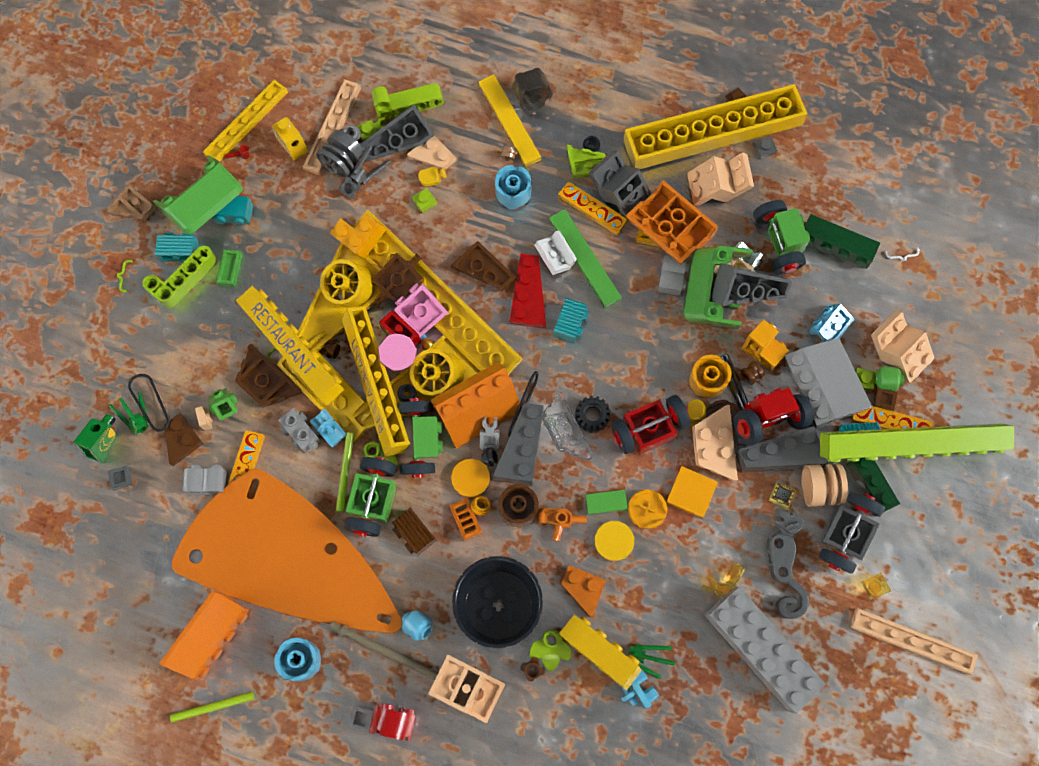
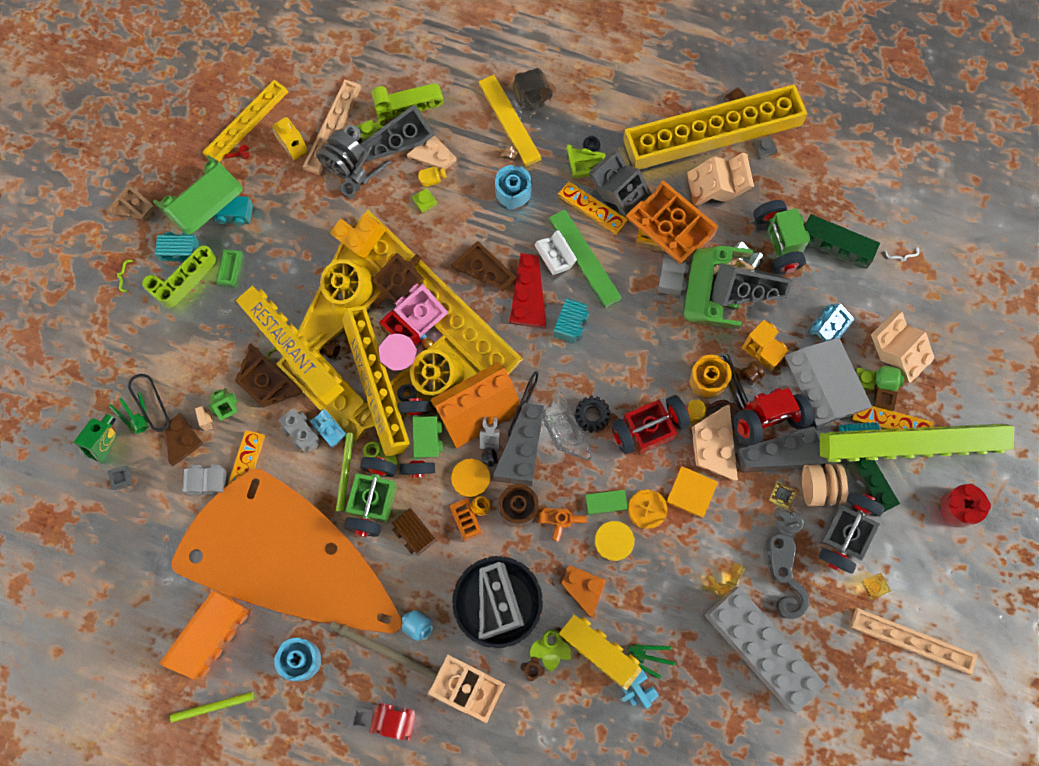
none -> light grey wedge [479,562,524,639]
none -> red brick [940,483,991,528]

